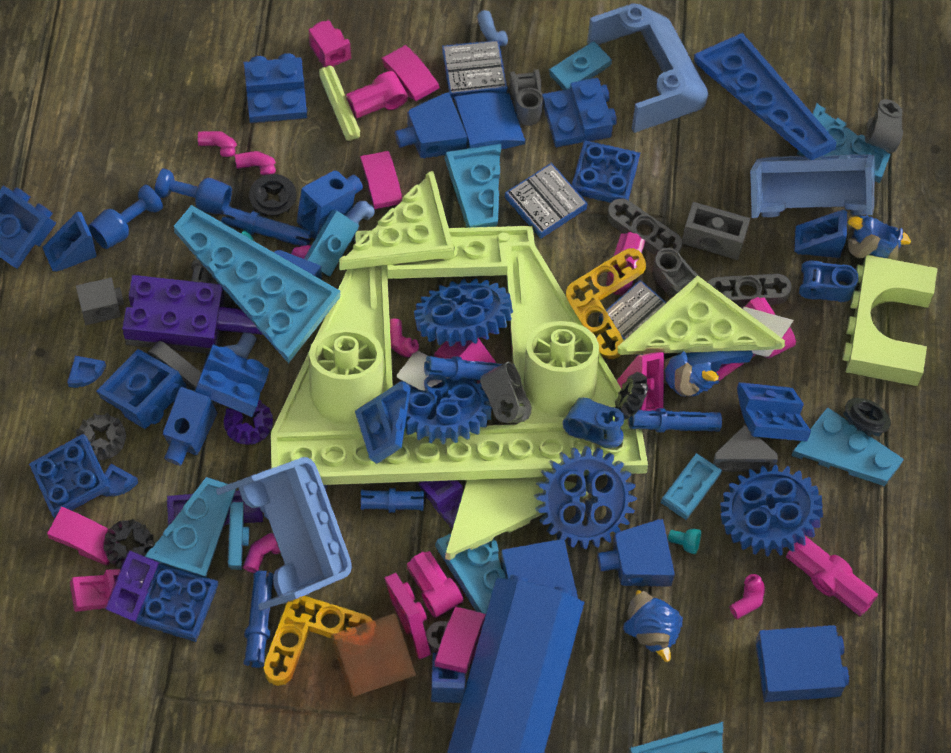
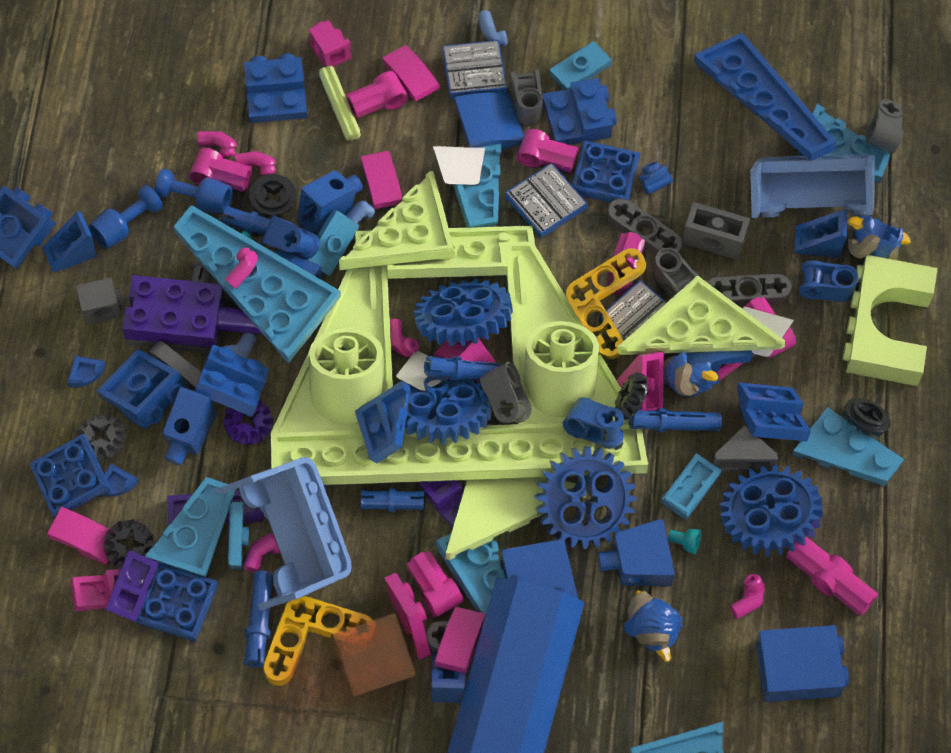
blue torso [395,92,467,158] -> none
medium blue windscreen [587,4,708,133] -> none
none -> dark pink piece [189,148,252,192]
none -> dark pink arm [225,247,258,289]
none -> blue piece [261,215,320,259]
none -> white sticker [433,146,485,185]
none -> dark pink piece [516,129,578,173]
none -> blue plate [639,161,673,195]

